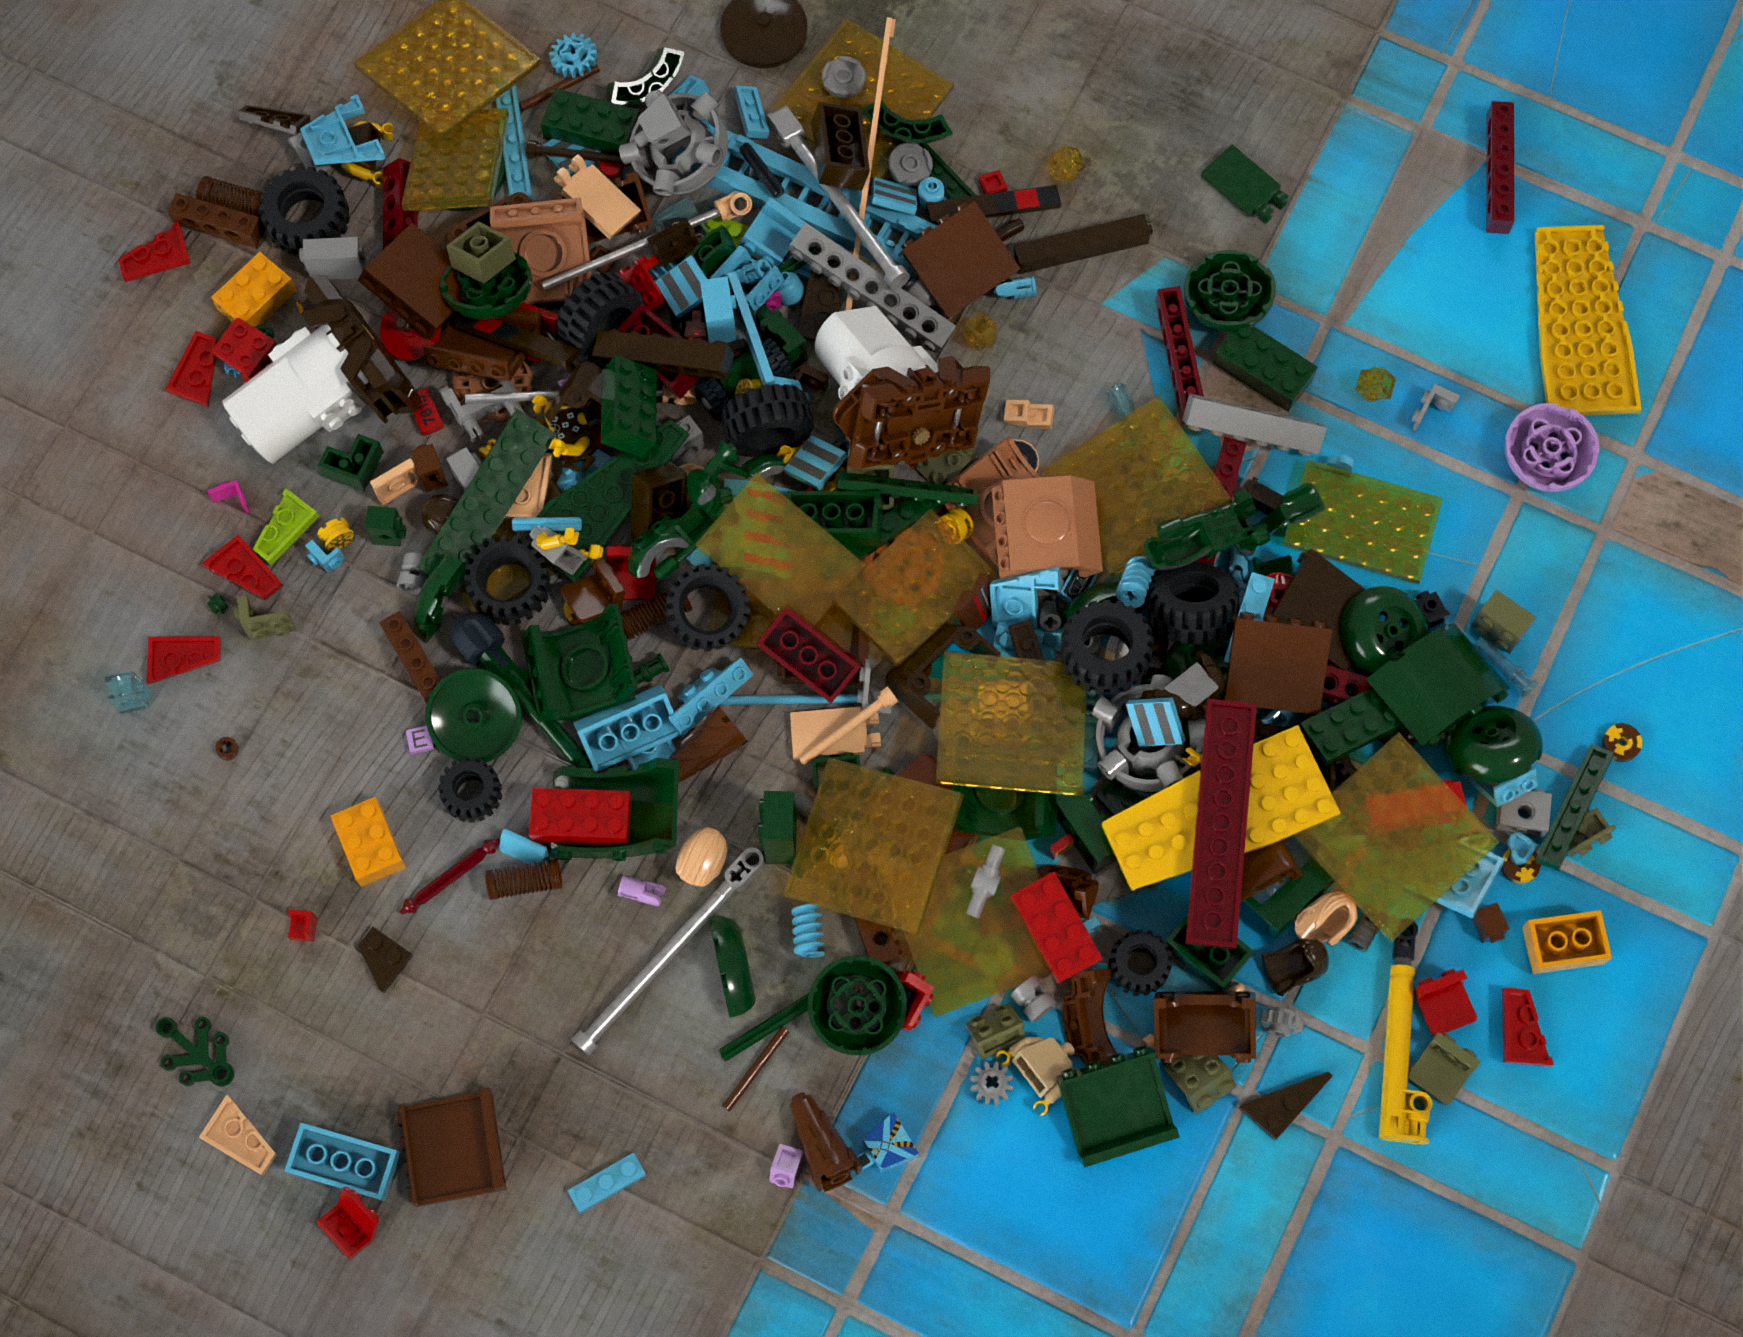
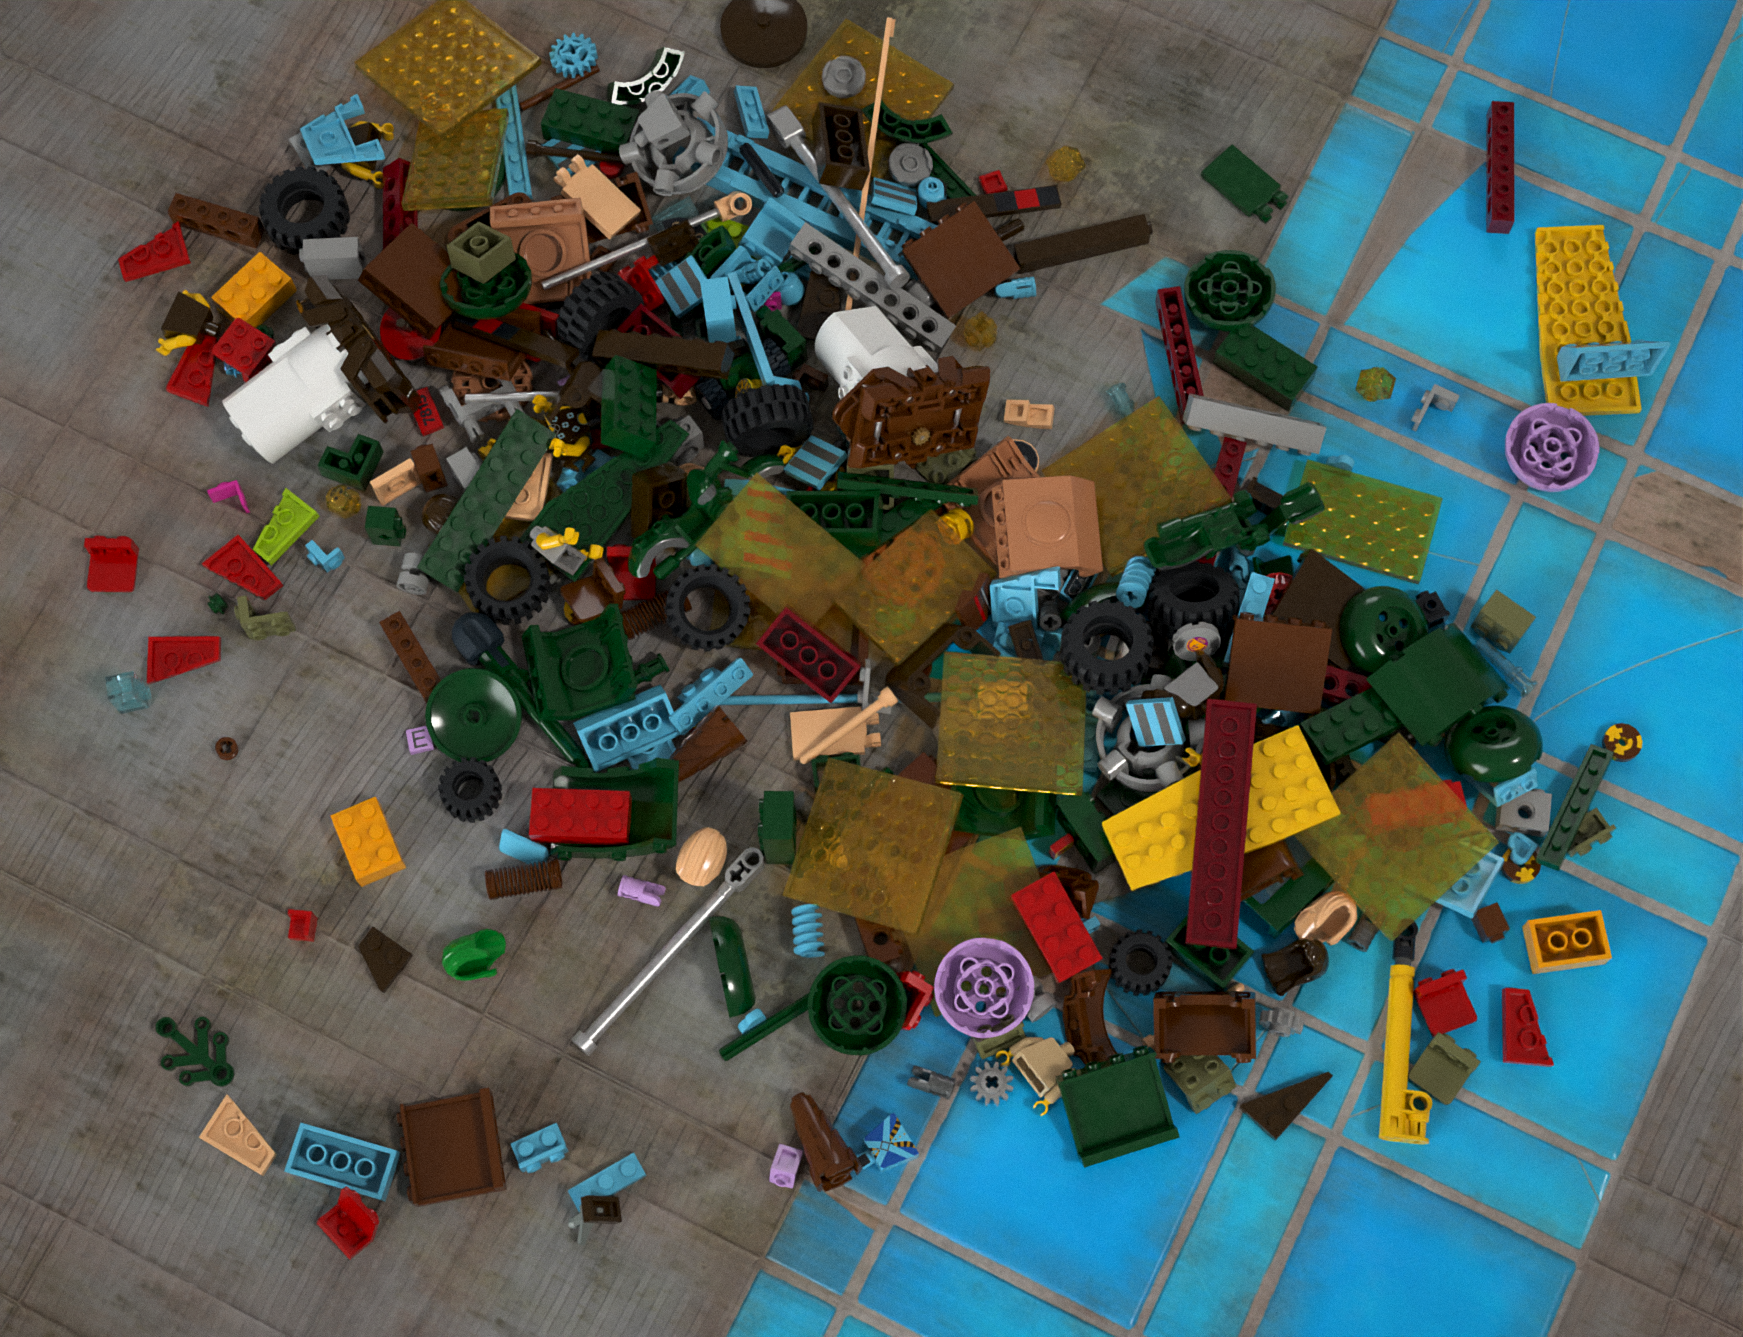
reddish brown piece [196,176,266,220] -> none
dark brown wing [239,105,310,135] -> none
yellow wheel [317,518,355,552] -> none
dark red wheel [400,838,500,915] -> none
dark green brick [414,553,465,643] -> none
medium azure axle [512,517,582,531] -> none
clear red piece [685,309,707,342] -> none
reddish brown bar [722,1026,789,1112] -> none
light grey pin [966,844,1006,918] -> none
none -> red bracket [84,535,139,592]
none -> dark brown torso [156,290,221,356]
none -> clear yellow head [326,485,361,519]
none -> green hair [442,929,506,981]
none -> medium azure bracket [511,1123,569,1173]
none -> dark brown piece [568,1195,622,1245]
none -> medium azure tile [738,1009,766,1034]
none -> dark grey hinge [907,1065,956,1100]
none -> lavender brick [934,938,1034,1038]
none -> light grey tile [1172,622,1221,661]
none -> medium azure slope [1557,339,1670,382]

